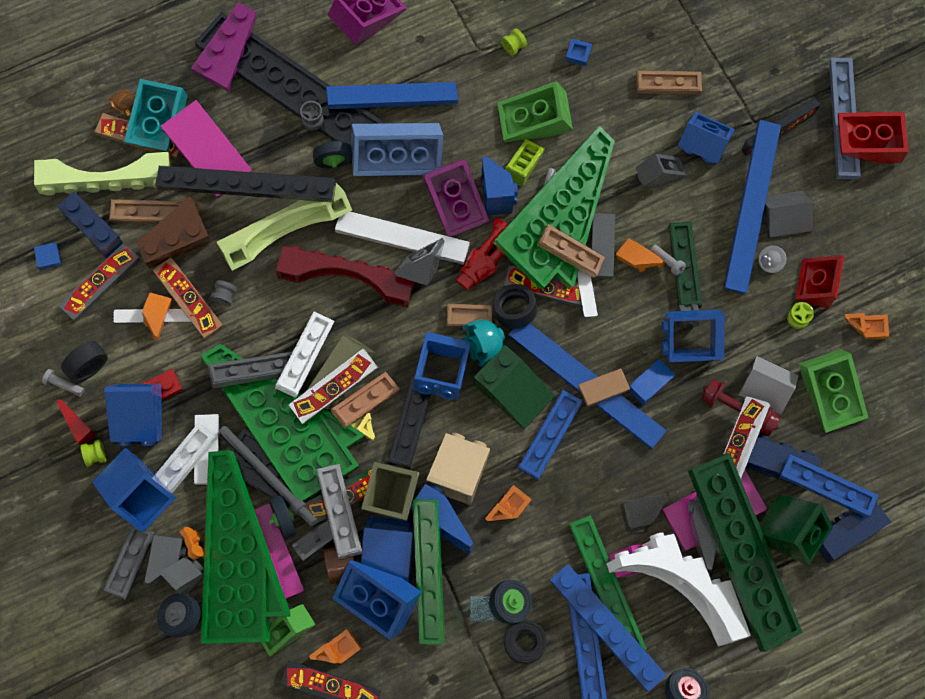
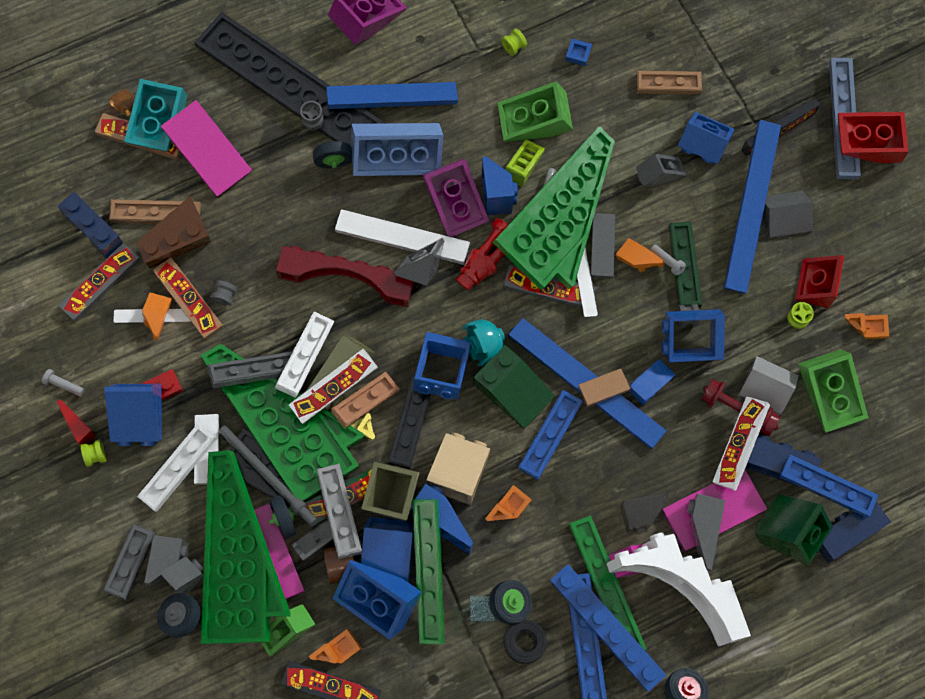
yellowish green arch [34,152,172,195] -> none
blue tile [34,242,62,270] -> none
black tyre [61,341,108,383] -> none
blue slope [92,448,176,533] -> none
black plate [155,165,336,203] -> none
orange piece [179,527,205,560] -> none
magenta wing [191,2,257,92] -> none
yellowish green arch [217,183,352,271] -> none
medium nougat tile [447,304,493,328] -> none
black tyre [493,284,537,329] -> none
medium nougat tile [537,224,605,278] -> none
dark green plate [687,453,803,652] -> none
light grey hat [759,245,787,273] -> none

